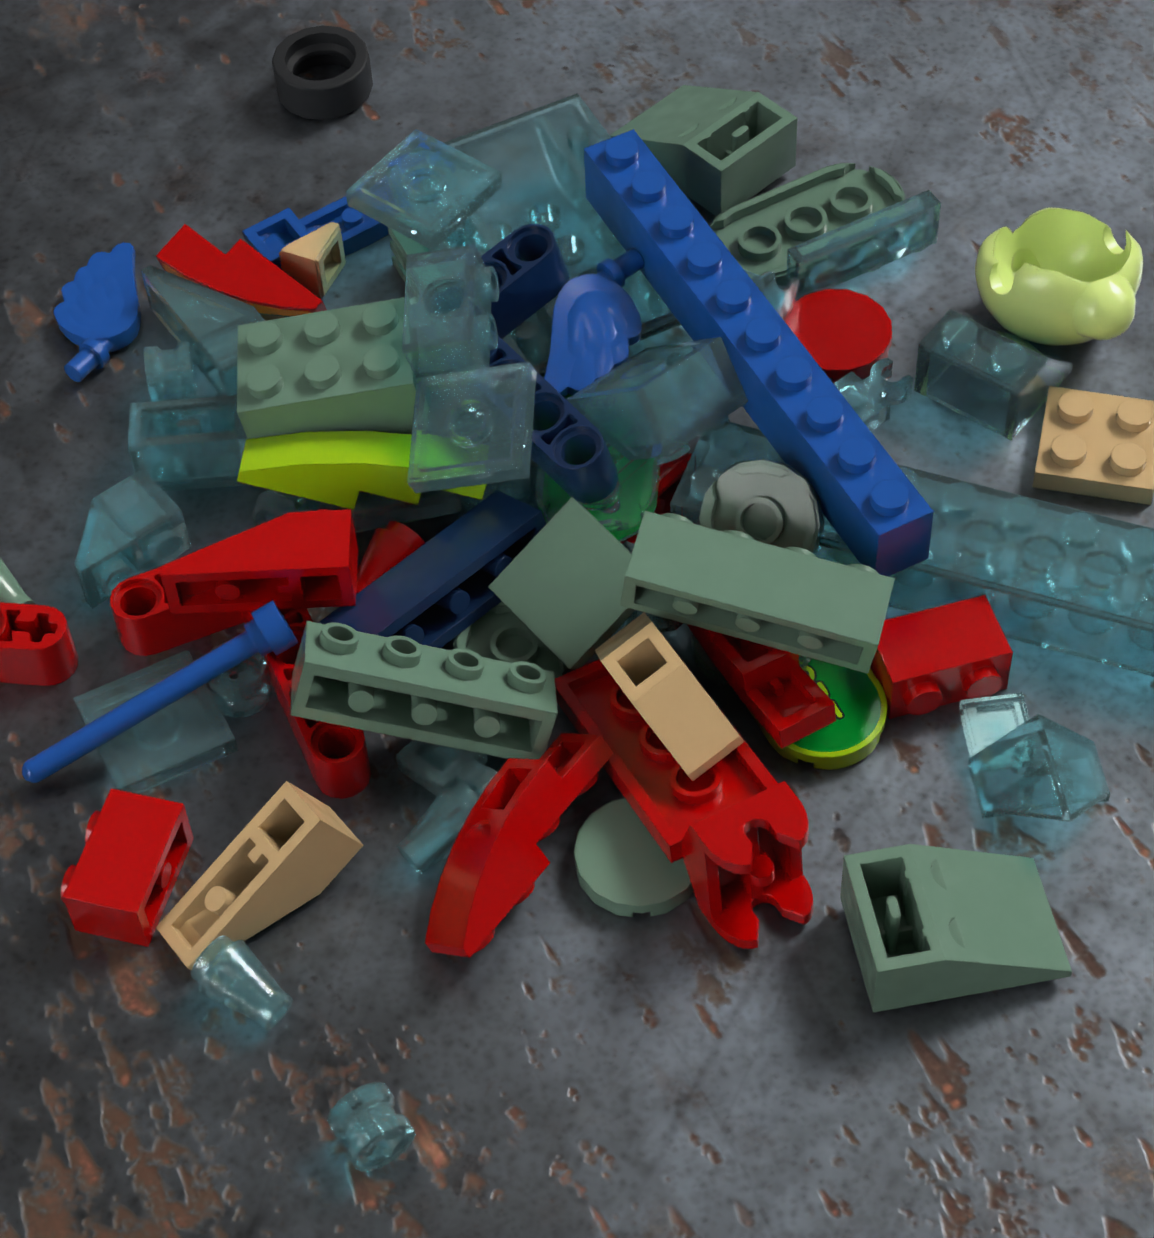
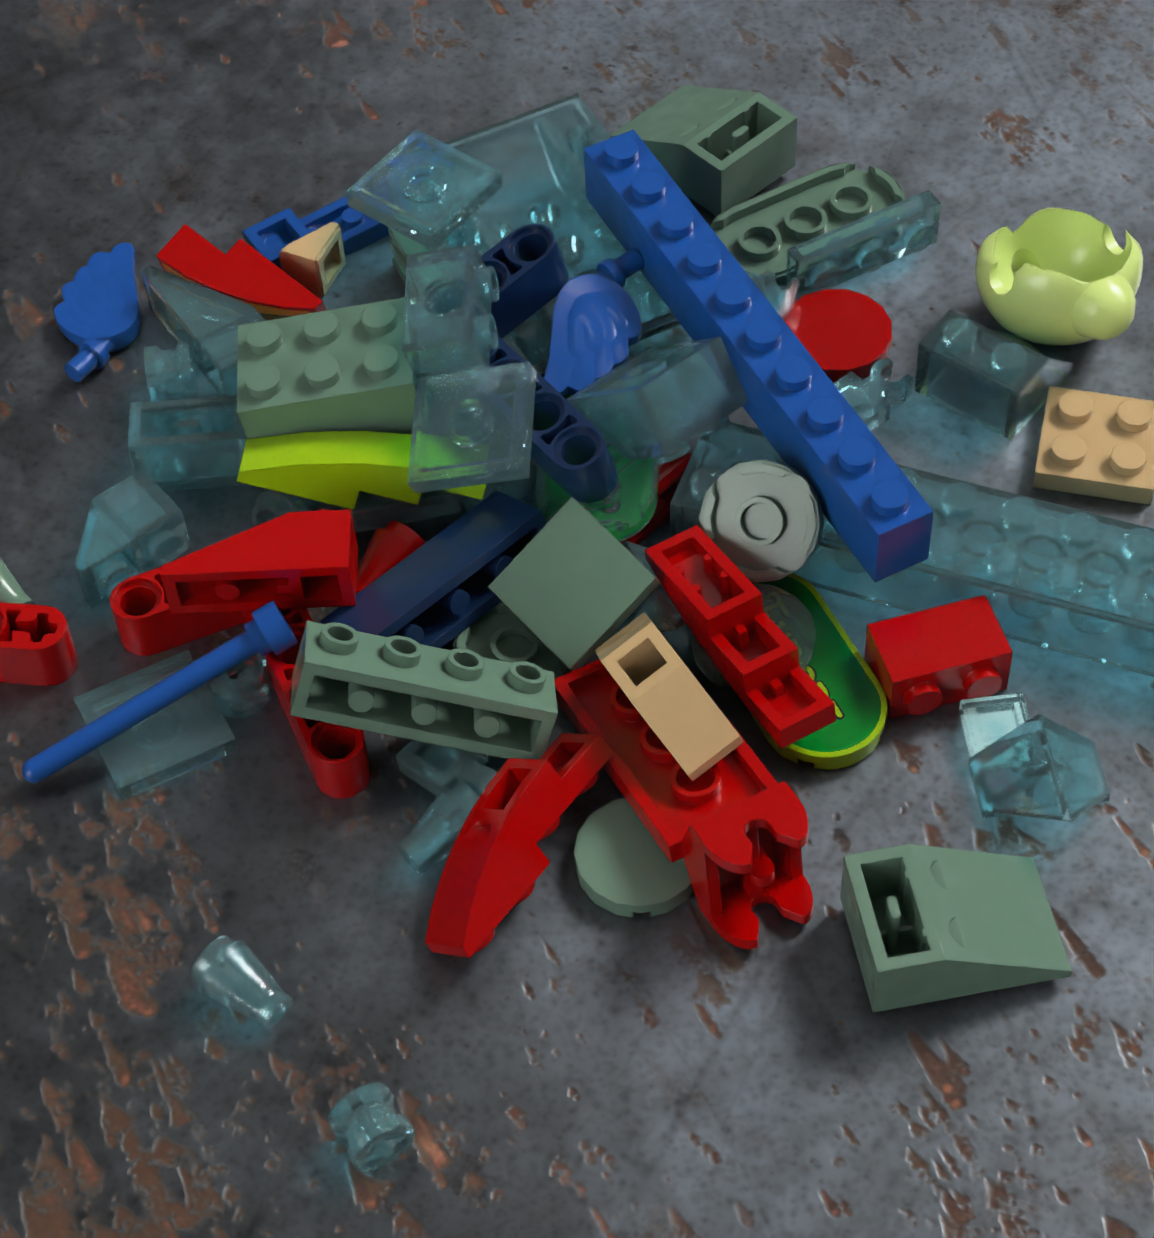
red brick [61,788,194,947] -> none
tan slope [156,781,364,972] -> none
black tyre [272,25,373,120] -> none
sand green brick [620,511,895,674] -> none

